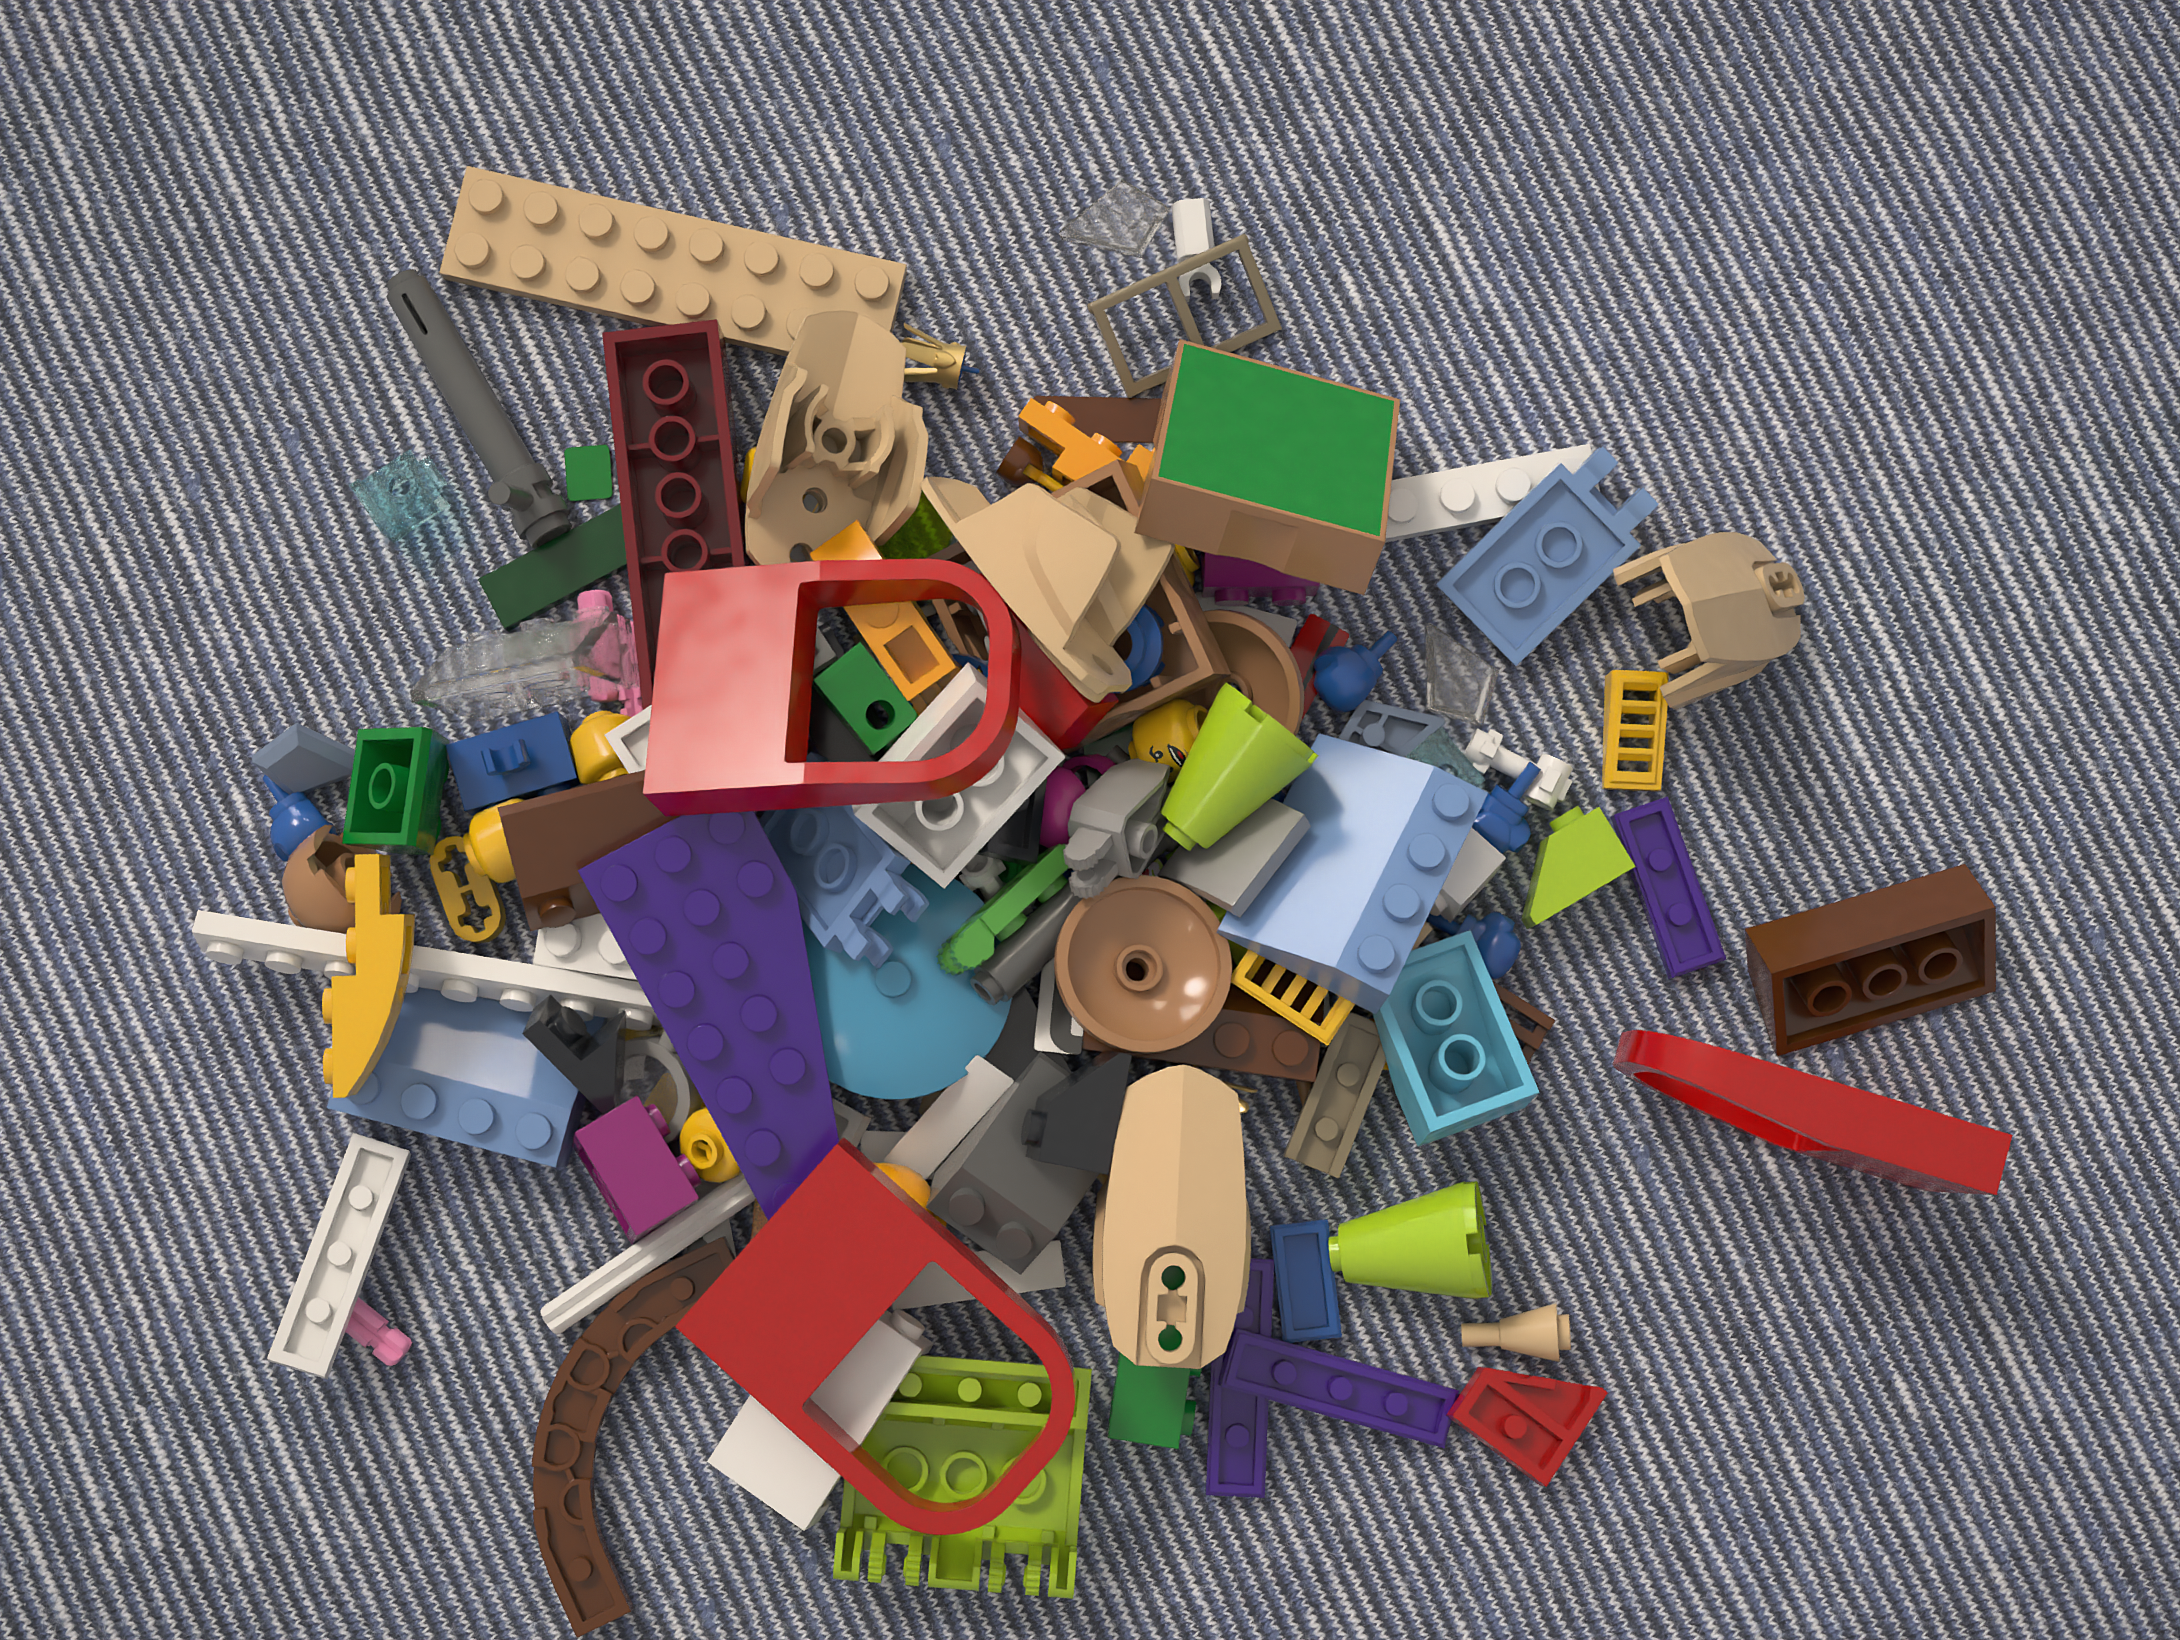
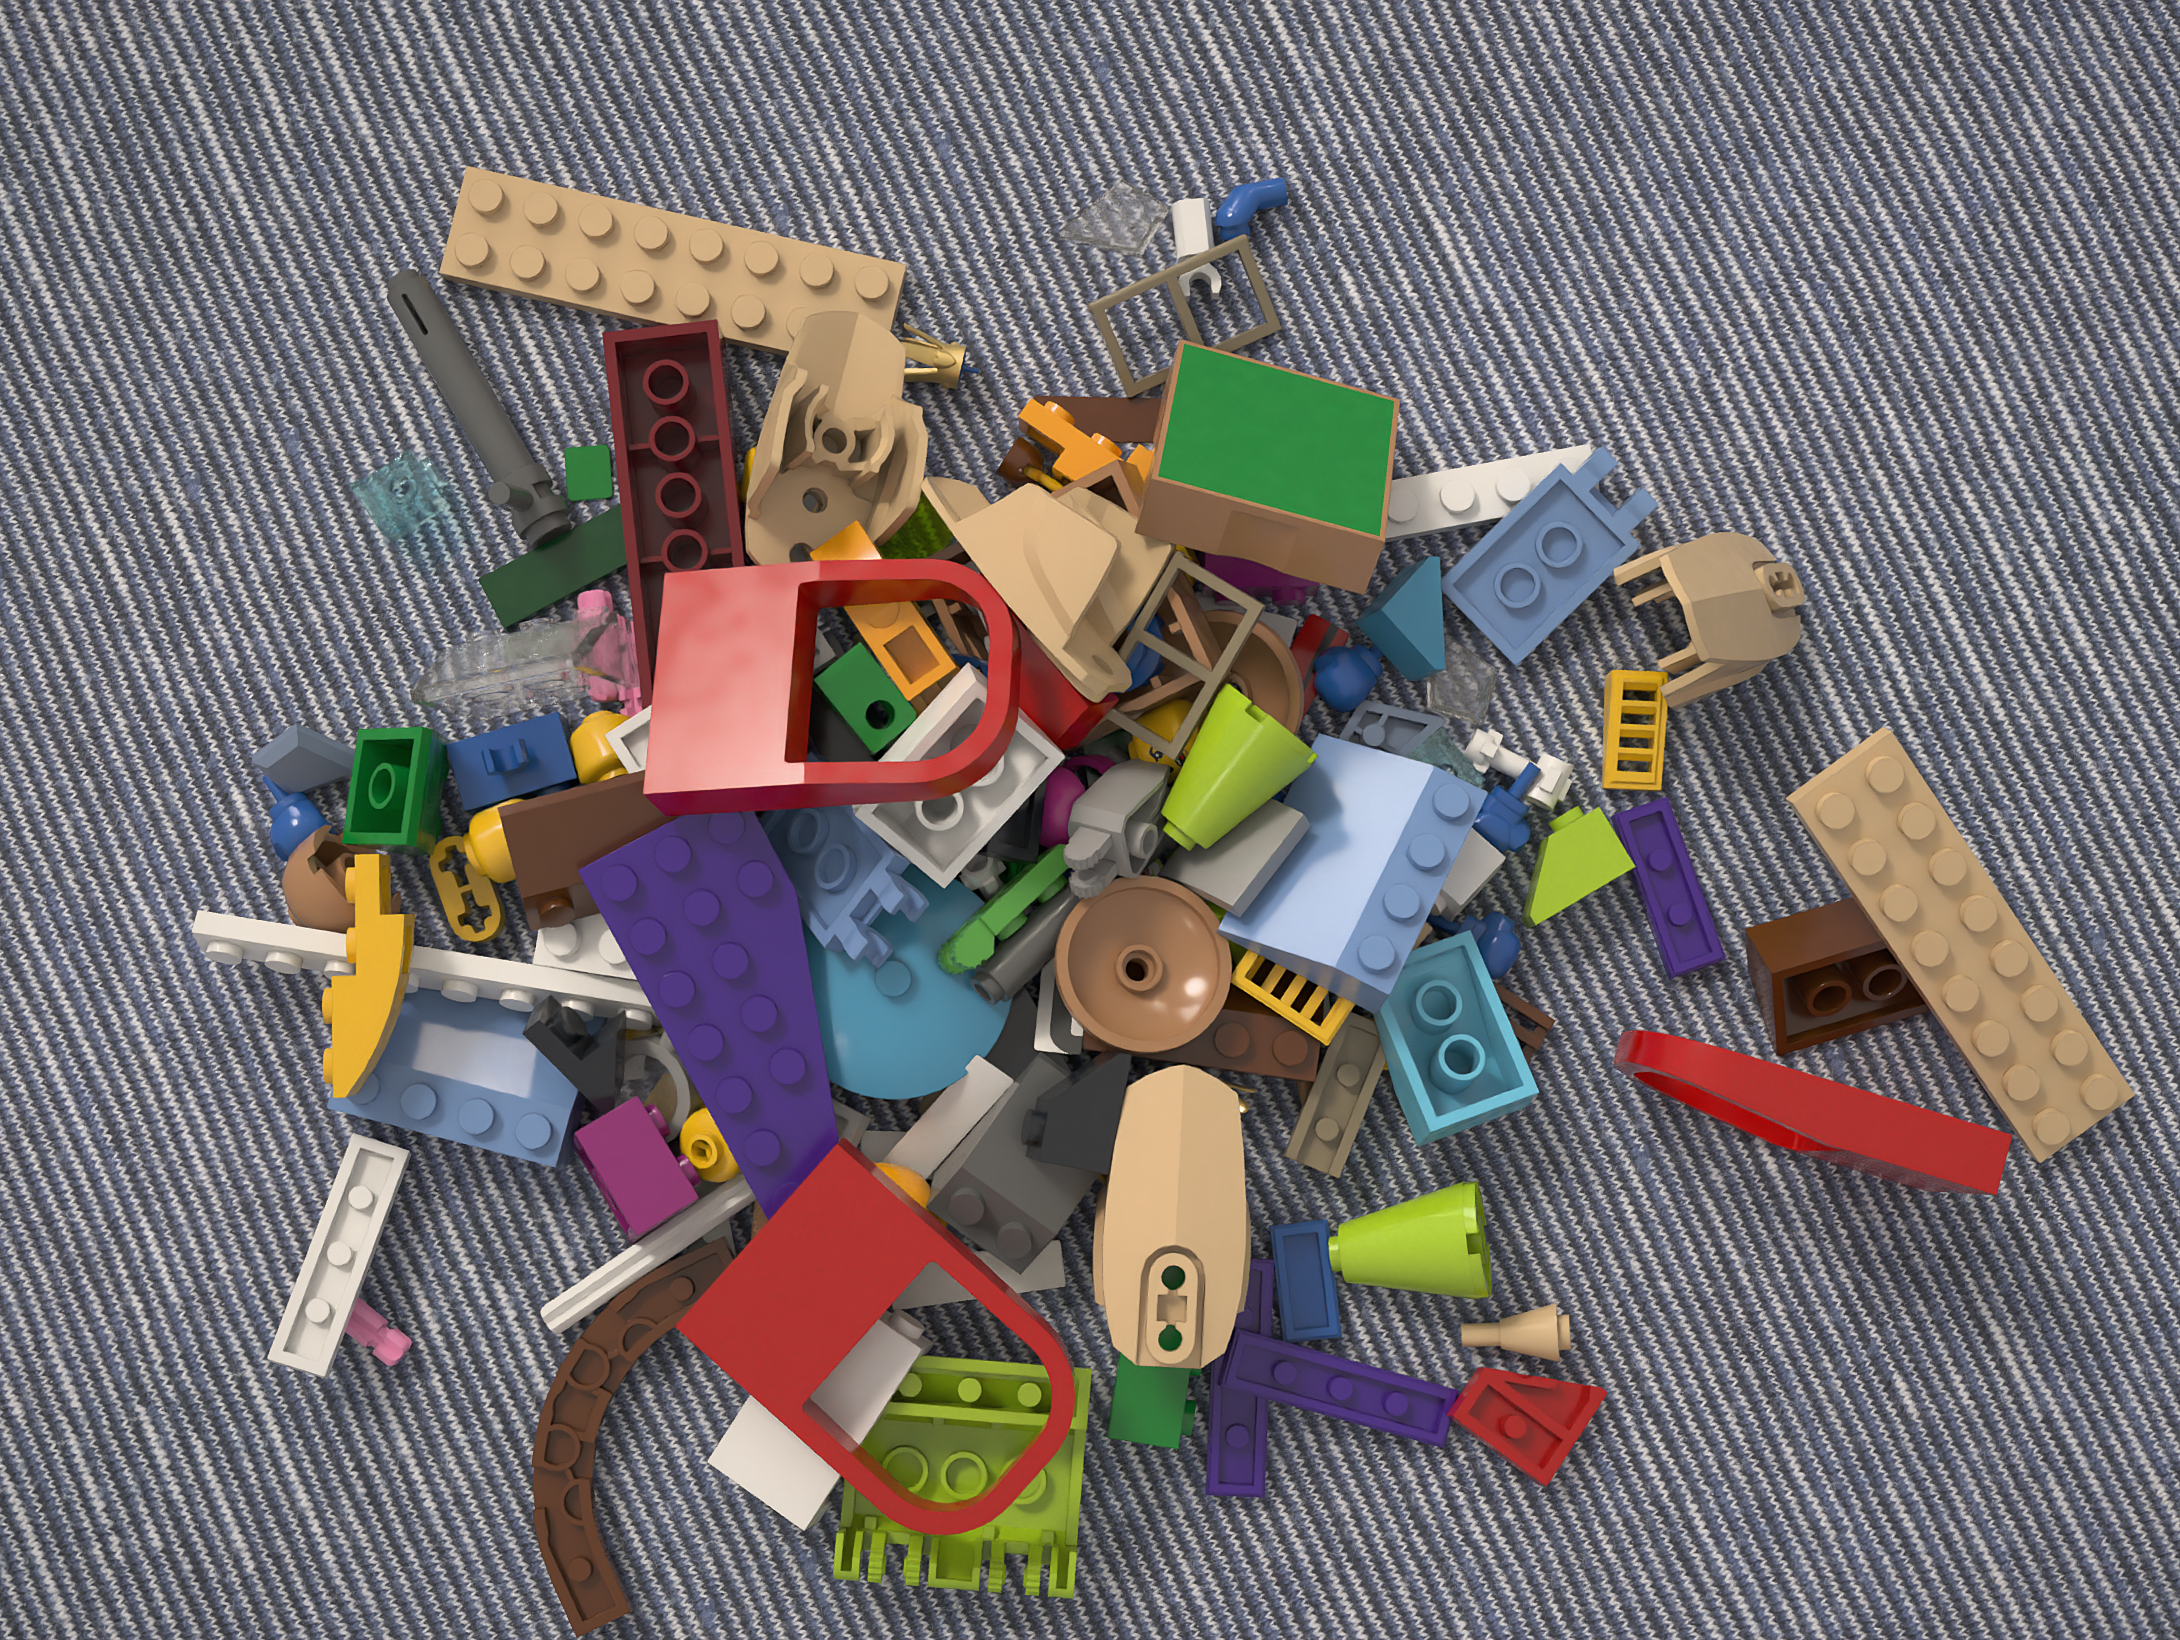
none -> dark tan window [1104,551,1266,761]
none -> blue arm [1215,177,1288,242]
none -> dark azure slope [1355,556,1446,681]
none -> tan plate [1785,727,2135,1163]

